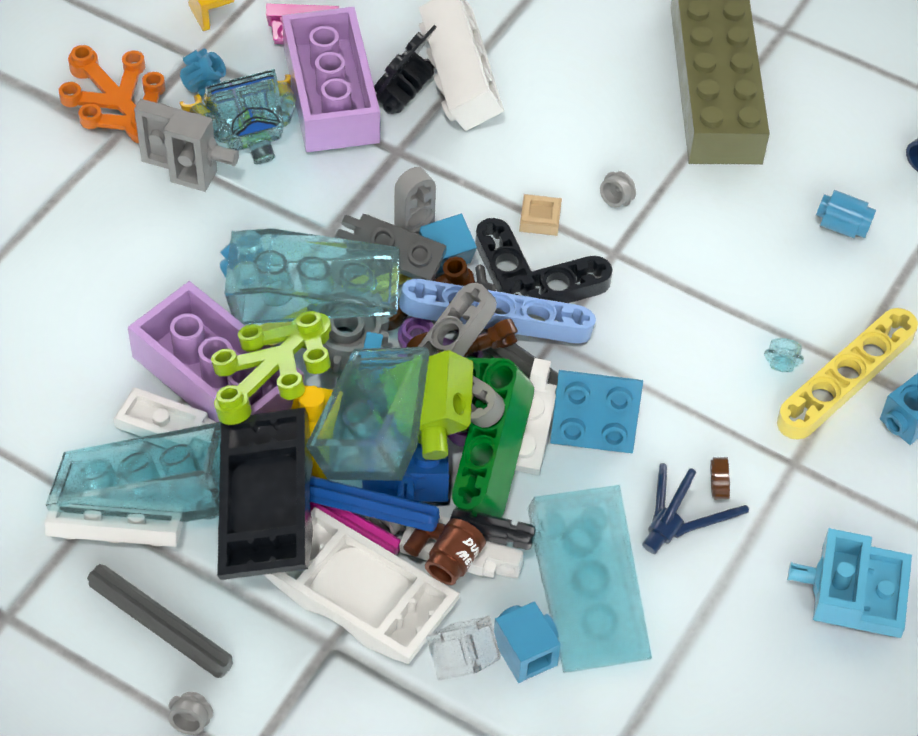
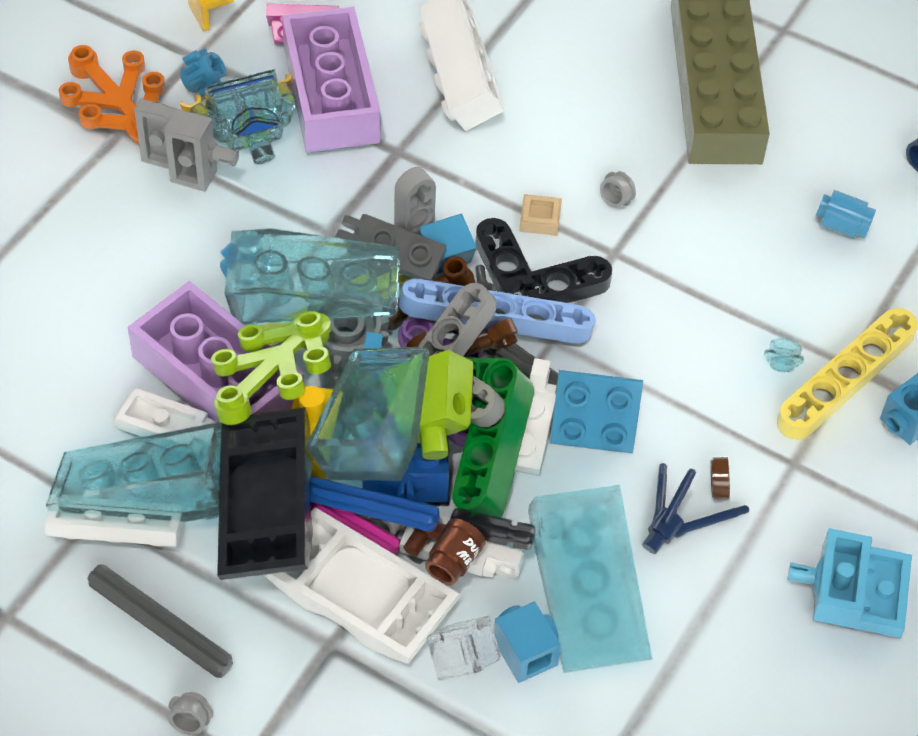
black hinge [374,25,437,114] -> none

